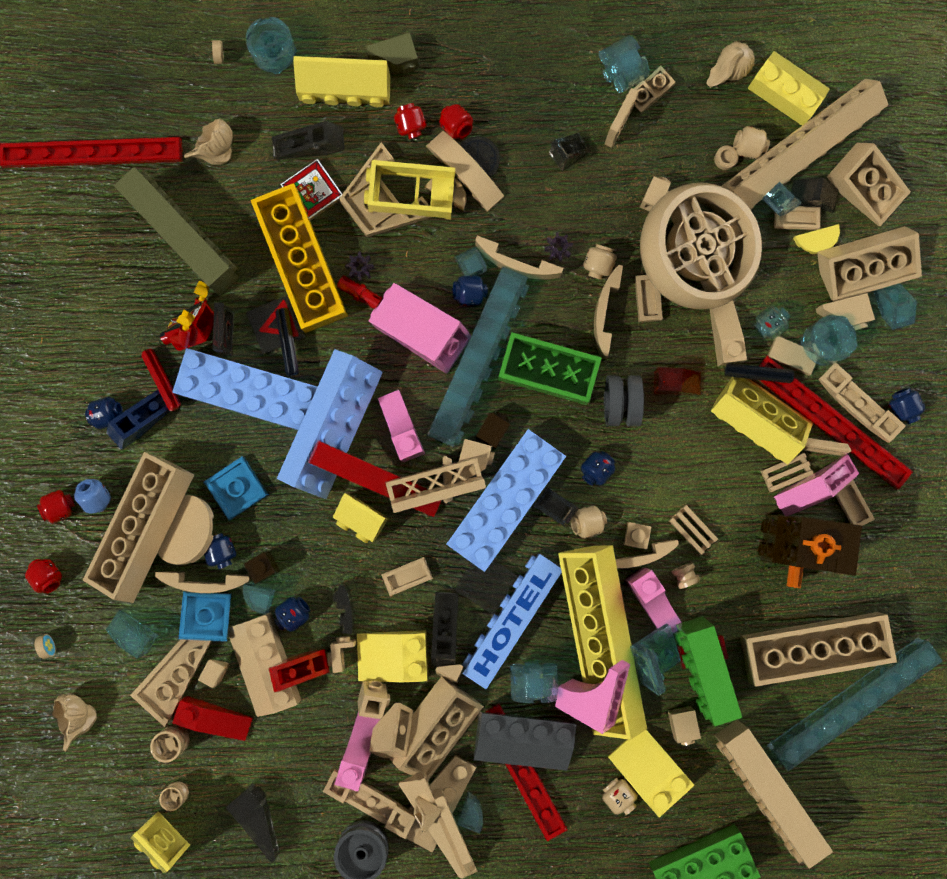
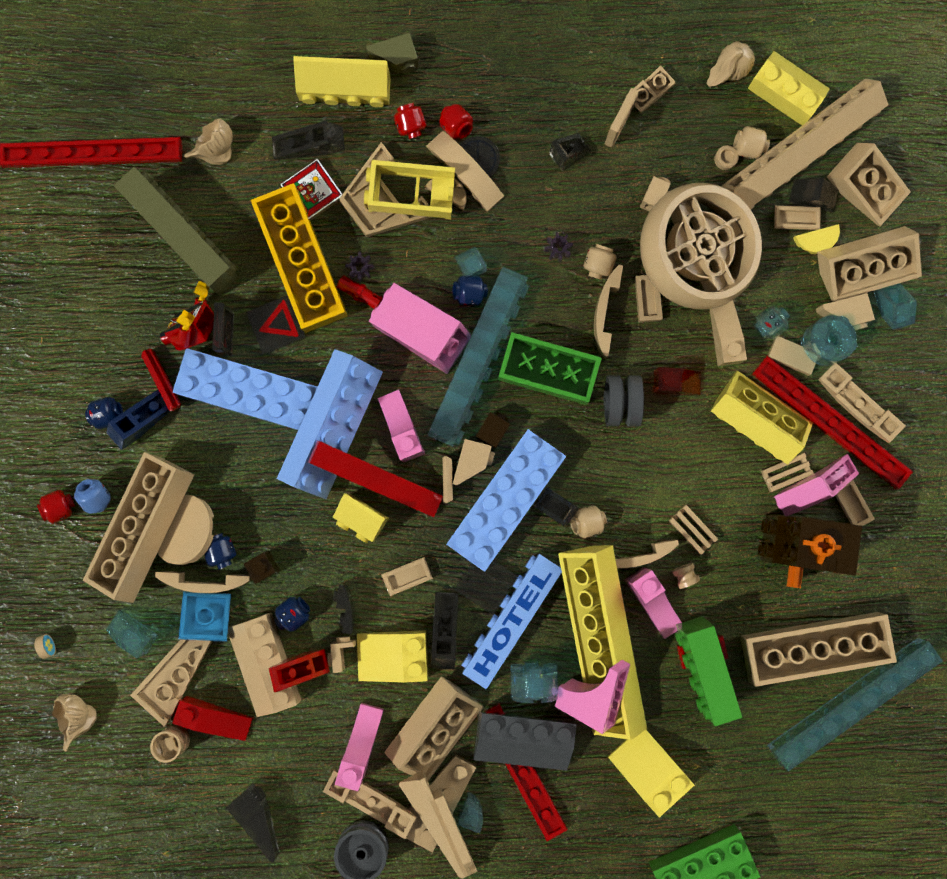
red head [25,559,62,594] -> none
light yellow slope [131,811,190,873] -> none
tan wheel [159,781,189,811] -> none
tan slope [198,660,230,688] -> none
dark azure tile [204,456,269,520] -> none
tan tile [212,40,224,64] -> none
clear light blue brick [243,583,275,614] -> none
clear light blue brick [246,17,296,74] -> none
black axle [275,308,299,376] -> none
tan brick [358,680,390,719] -> none
tan slope [369,703,413,758] -> none
tan fence [385,457,486,513] -> none
tan slope [414,796,440,832] -> none
tan slope [435,664,463,683] -> none
tan slope [475,236,563,280] -> none
dark blue head [581,451,615,486] -> none
clear light blue brick [598,36,650,93] -> none
tan head [602,778,638,815] -> none
tan plate [623,522,651,549] -> none
clear light blue bracket [630,623,681,696] -> none
tan brick [668,706,701,745] -> none
tan brick [715,719,833,869] -> none
black axle [724,363,794,383] -> none
clear light blue brick [762,182,802,216] -> none
tan tile [803,438,851,456] -> none
dark blue head [889,388,926,424] -> none

